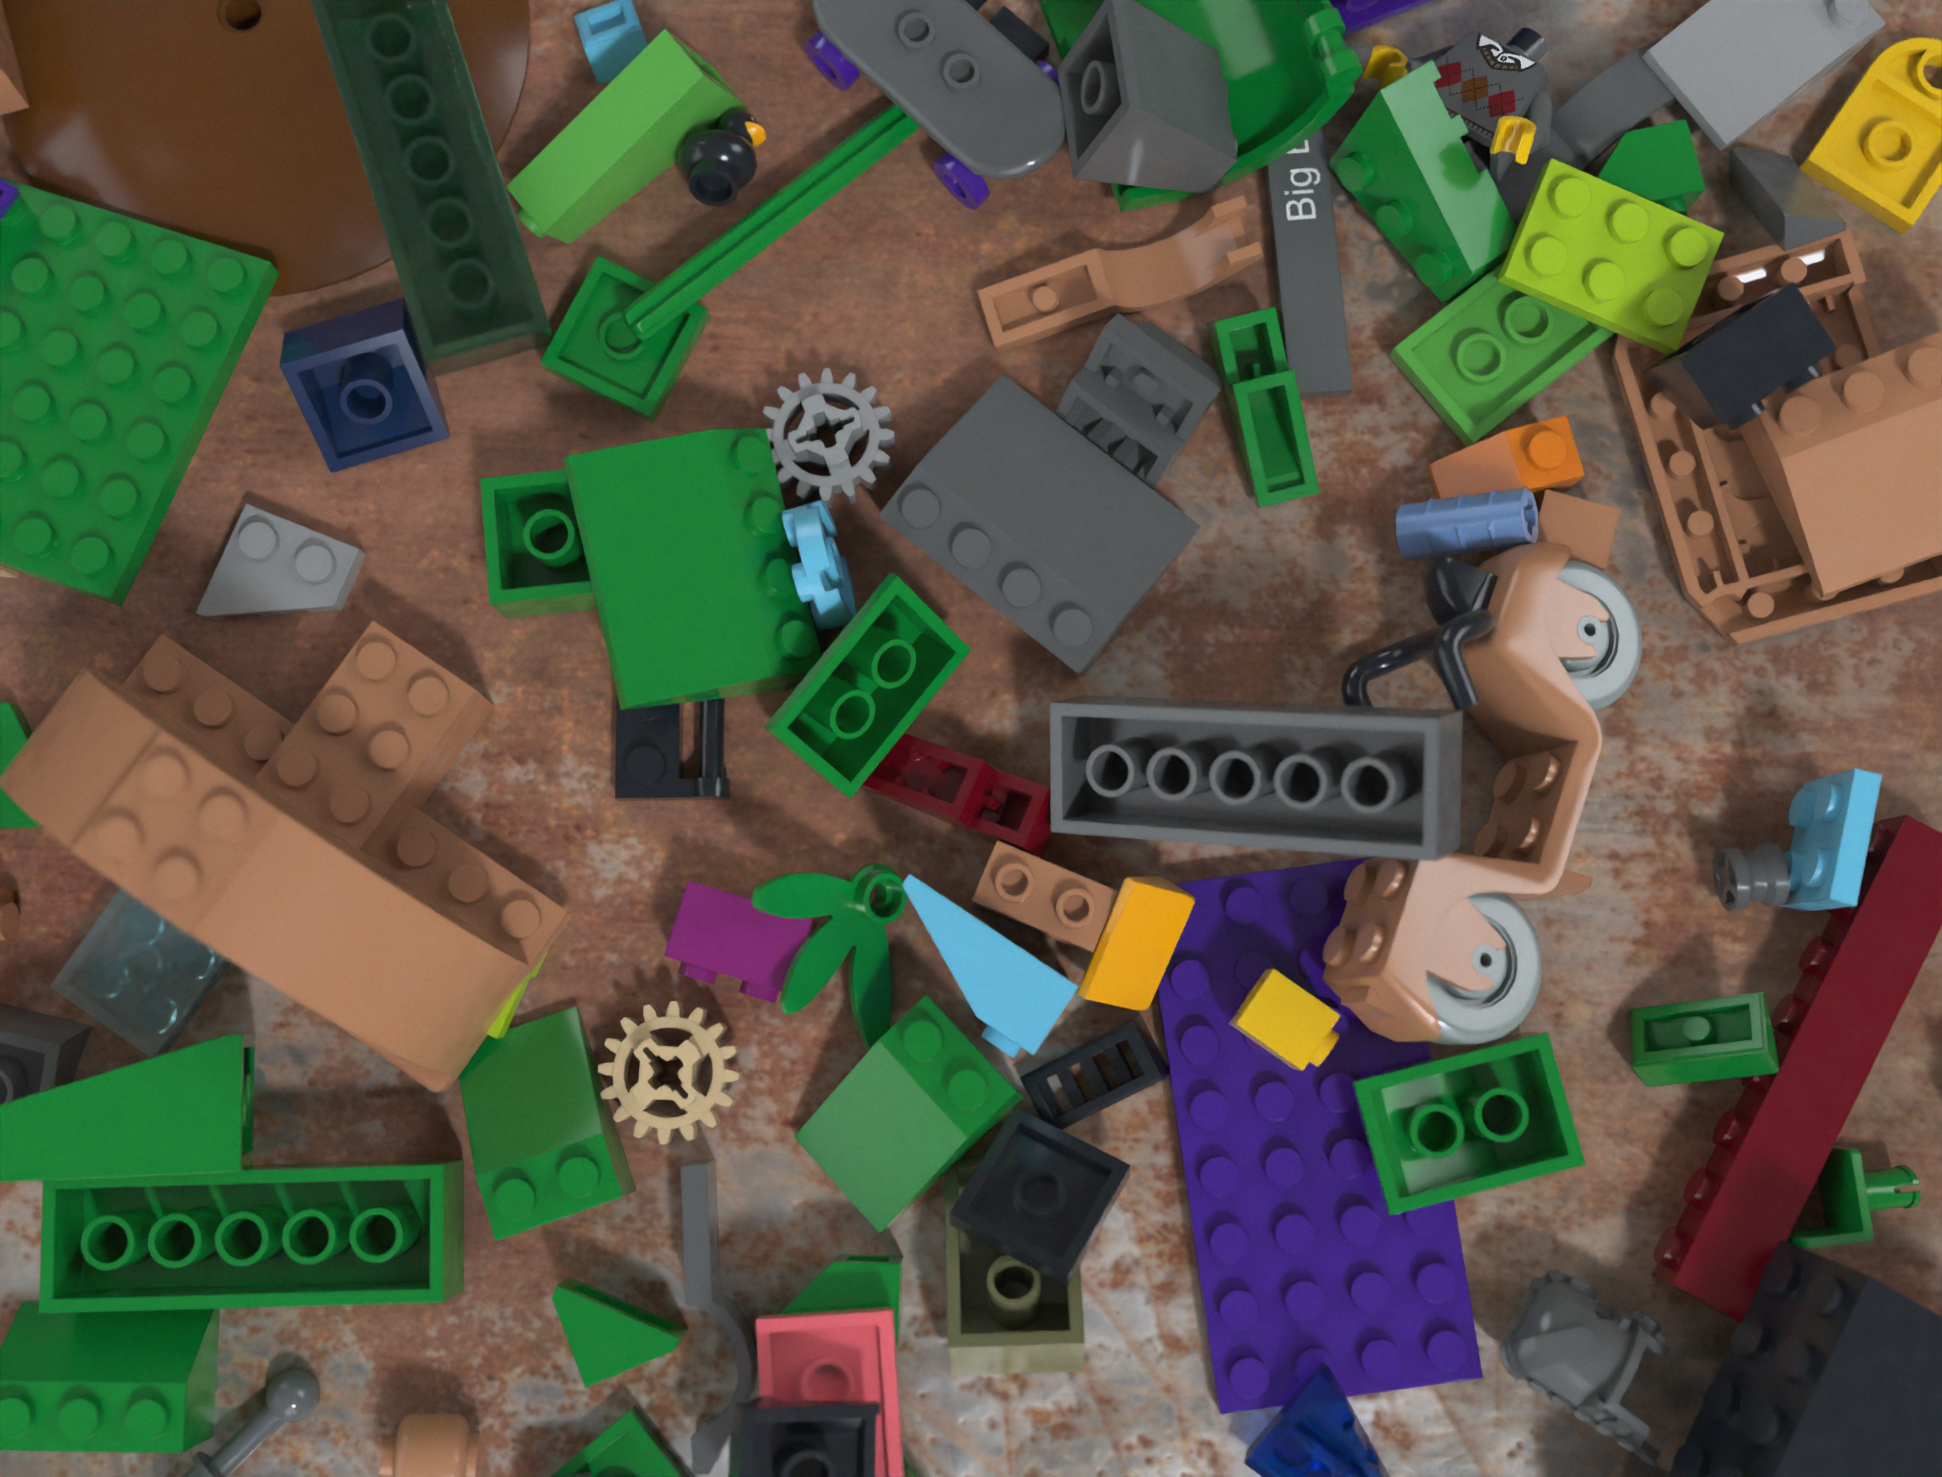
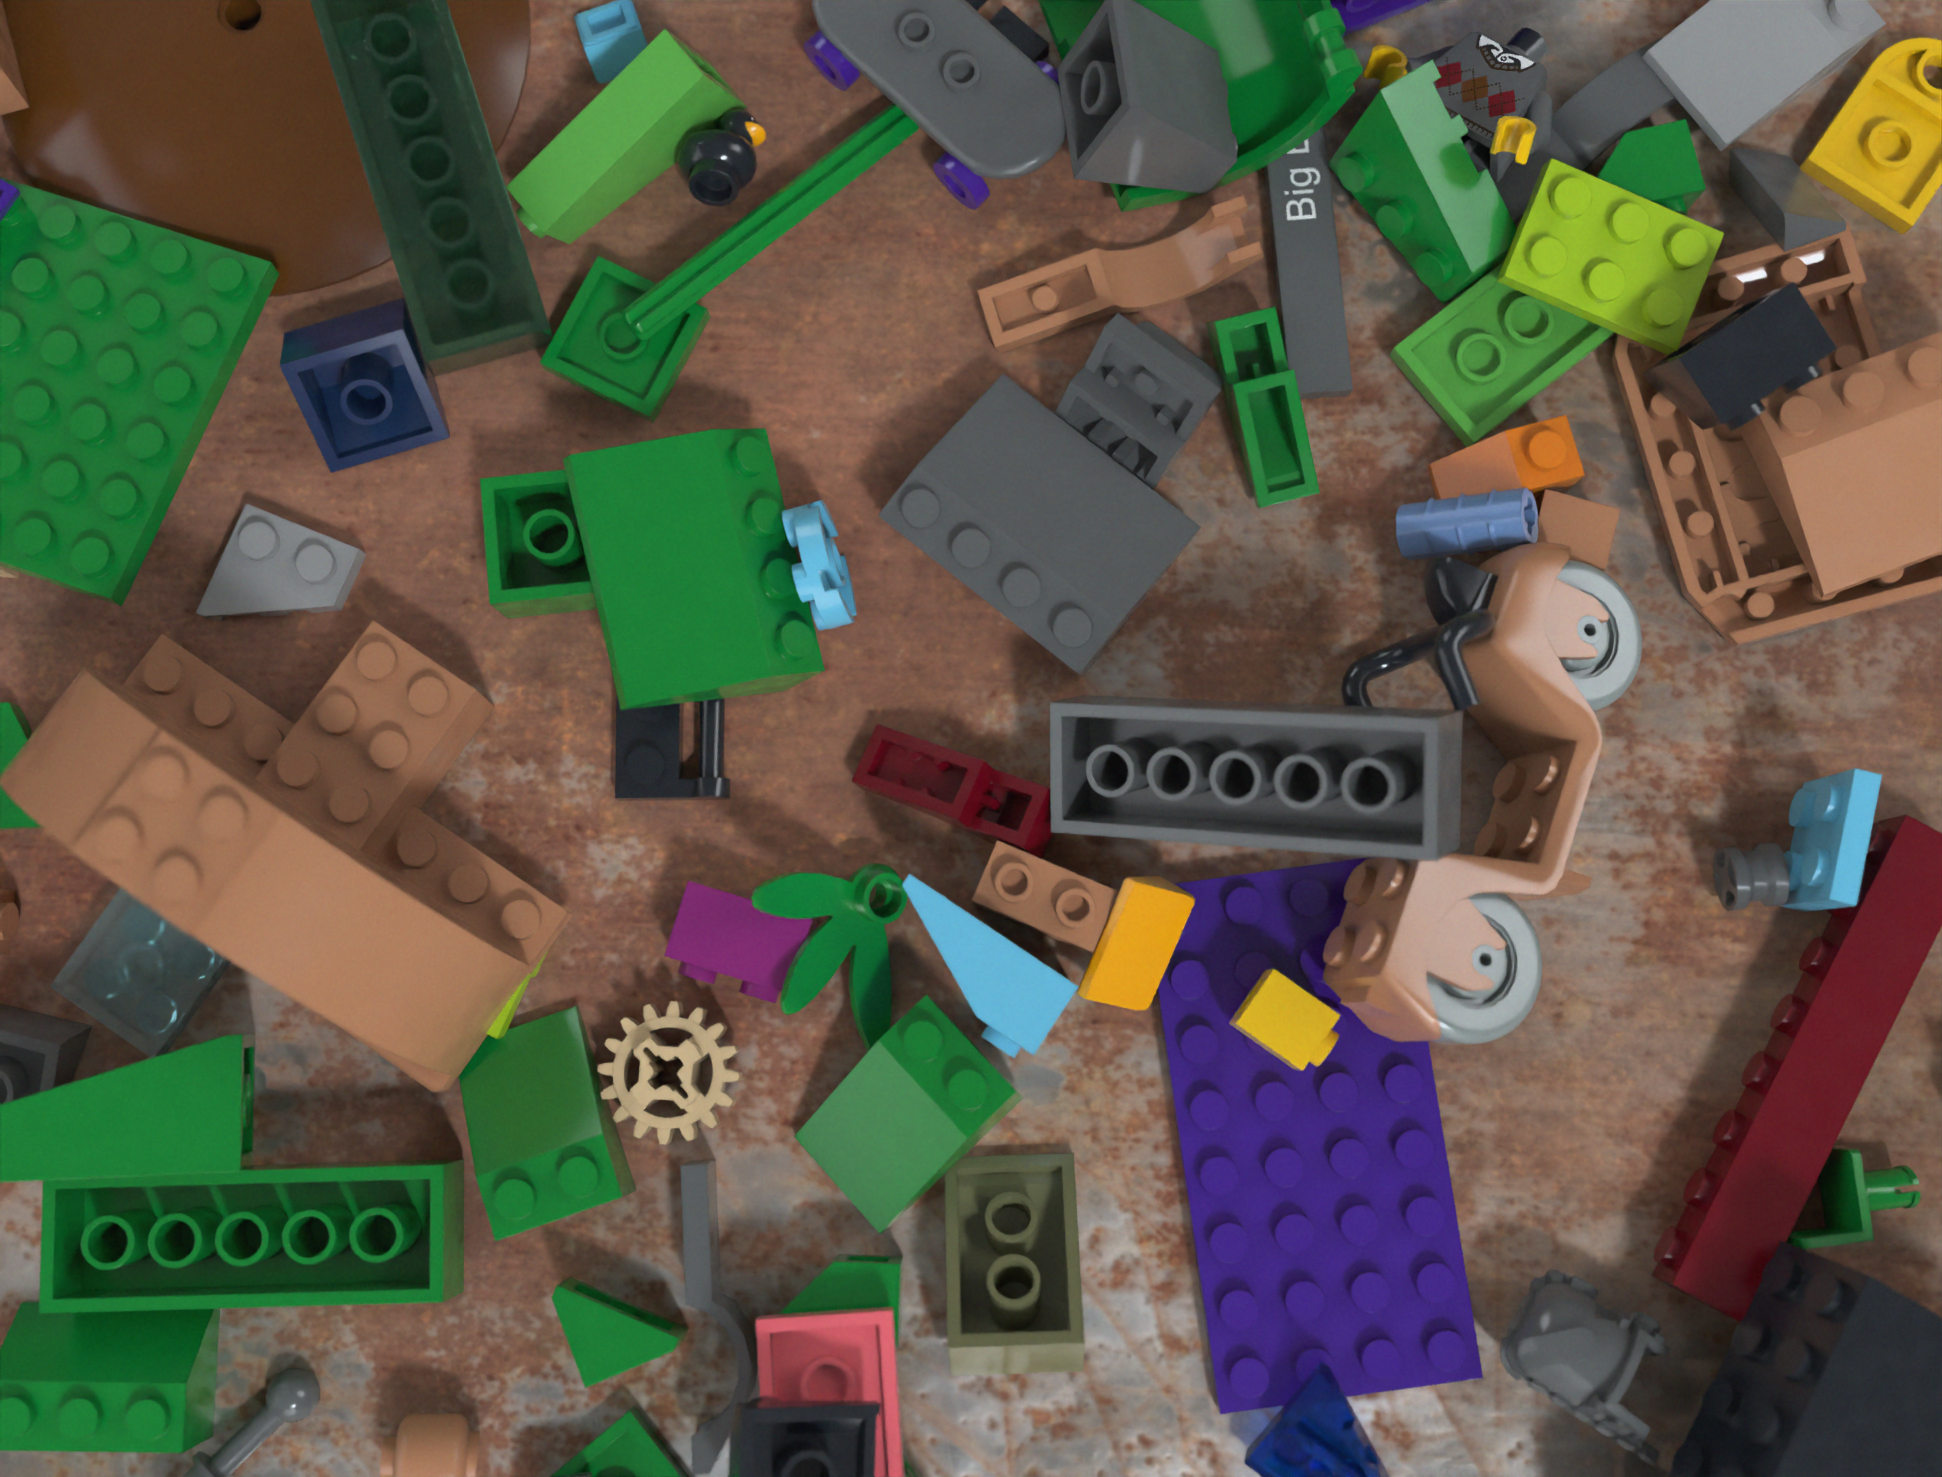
light grey gear [763,368,896,508] -> none
green slope [764,572,971,799] -> none
black plate [949,1106,1131,1287] -> none
black slope [1020,1016,1169,1130] -> none
green slope [1352,1032,1586,1215] -> none
green slope [1630,992,1779,1087] -> none

